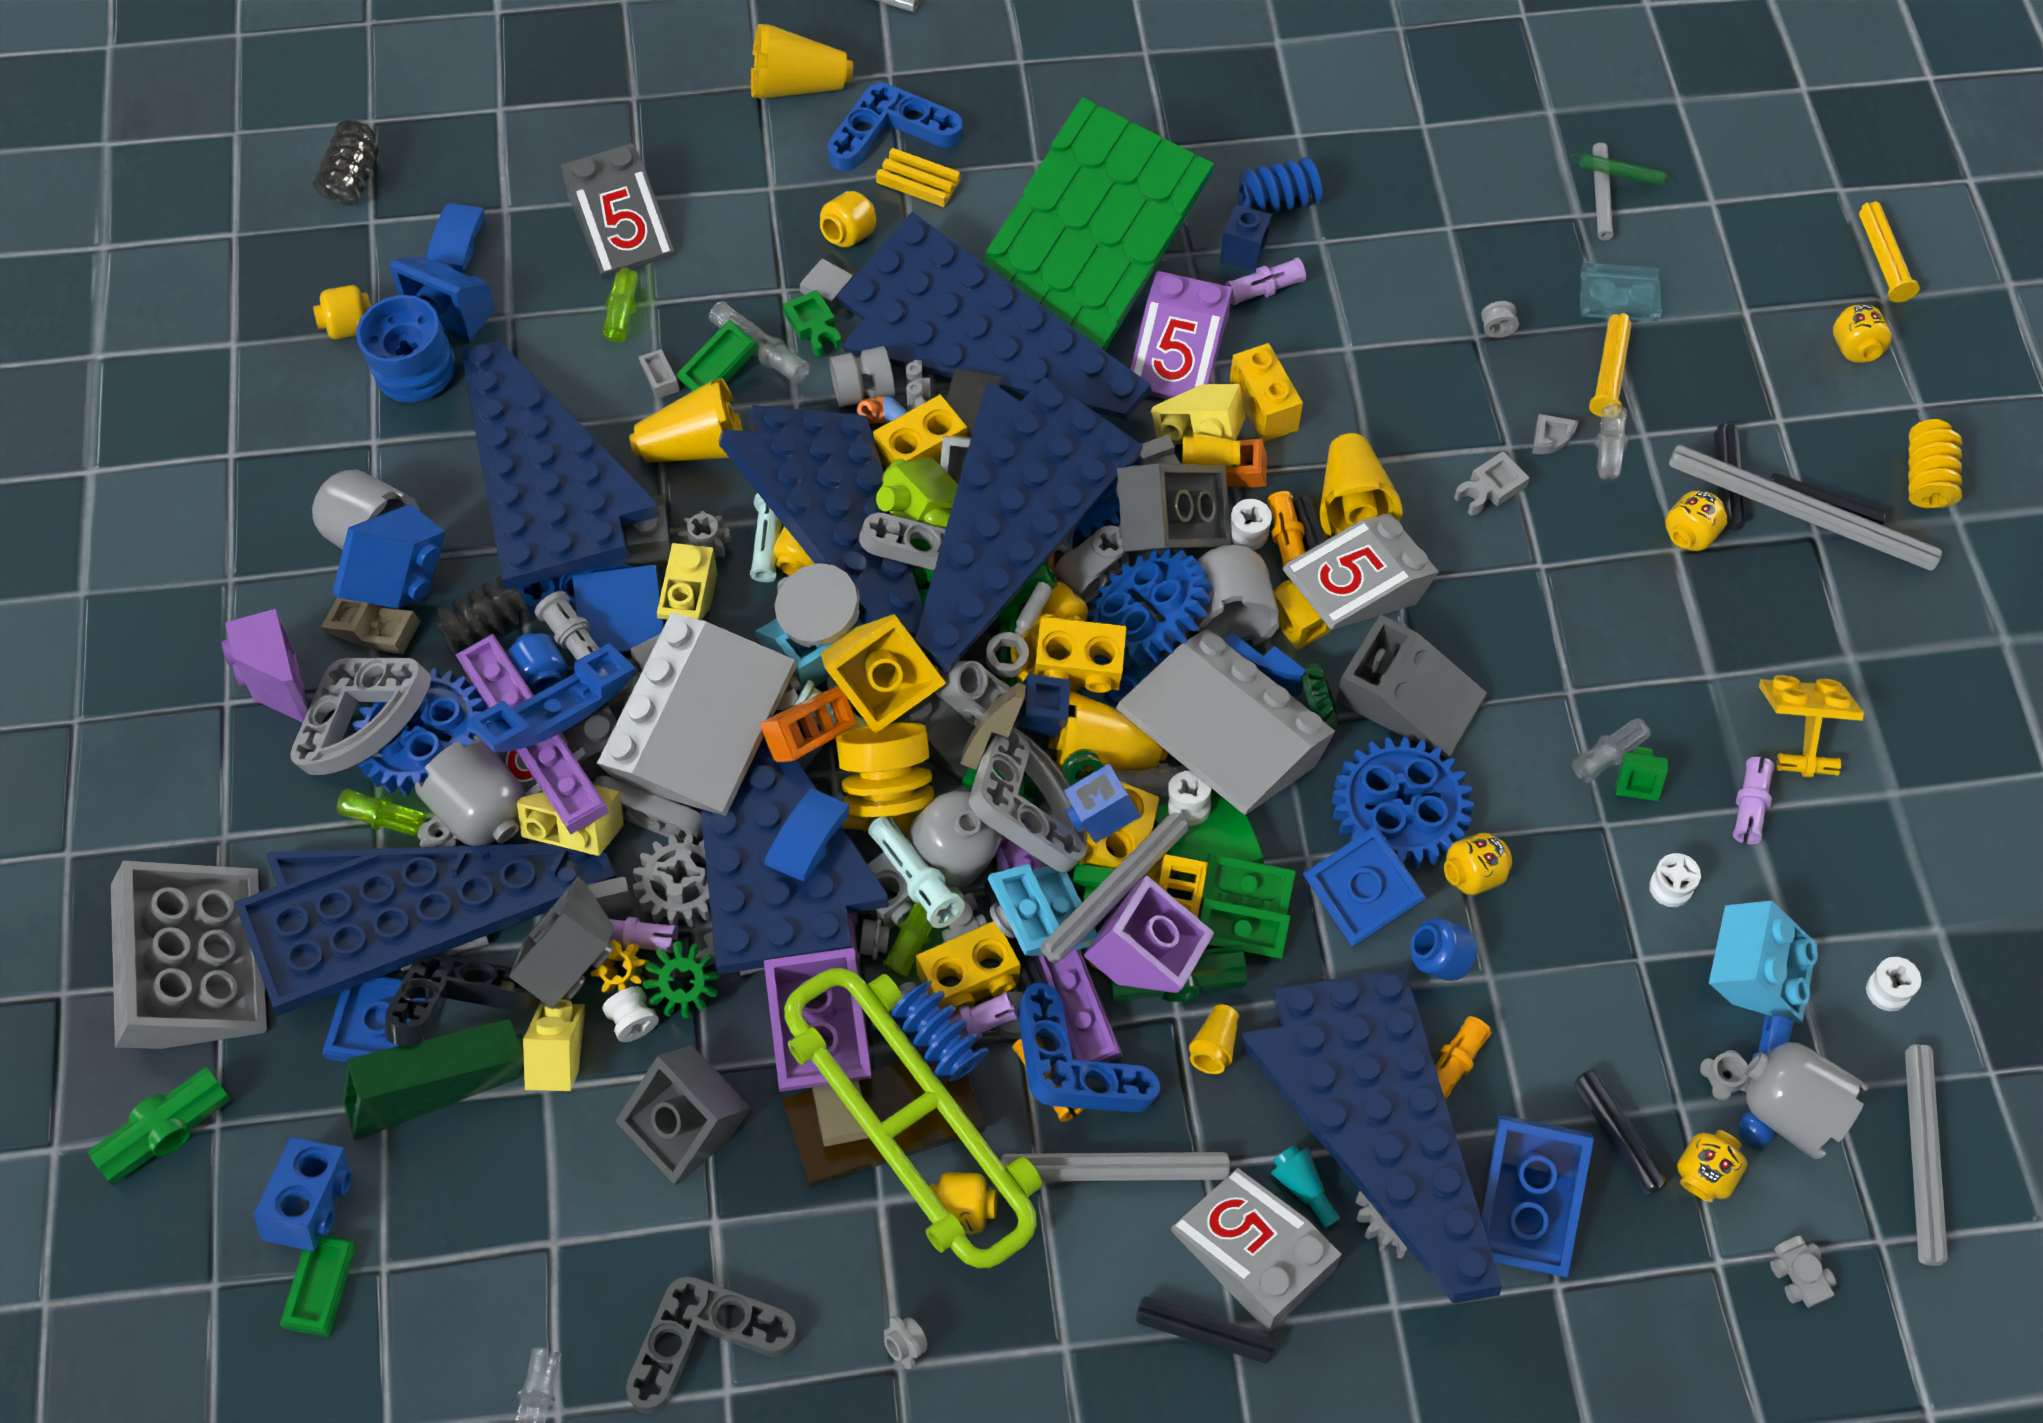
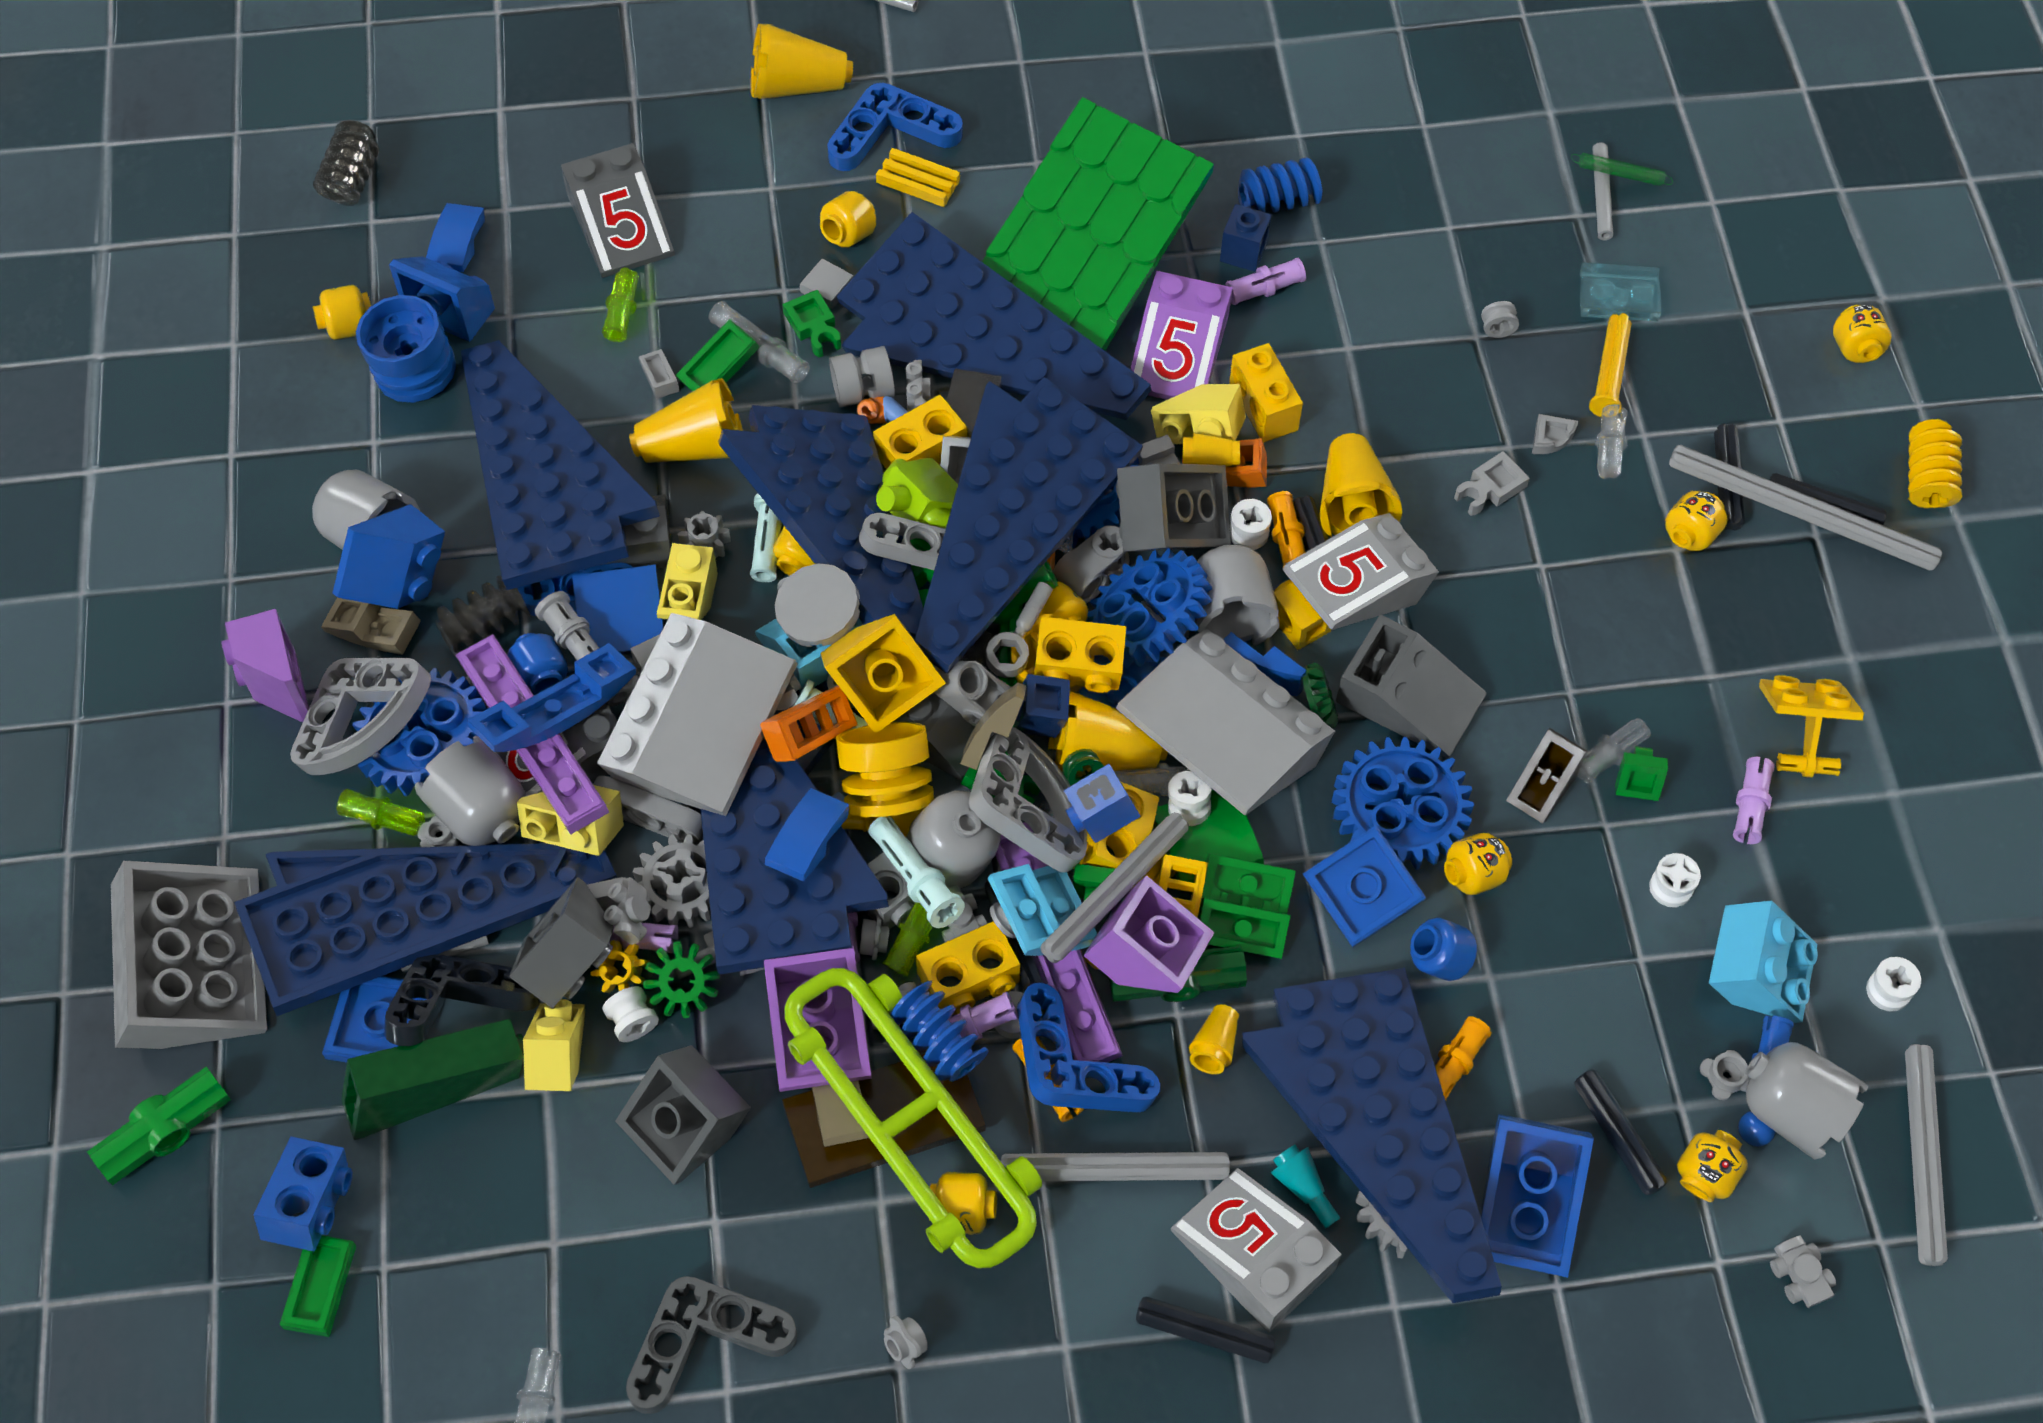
yellow axle [1859,201,1920,303] -> none
none -> light grey piece [604,877,651,945]
none -> slope [1506,728,1587,824]

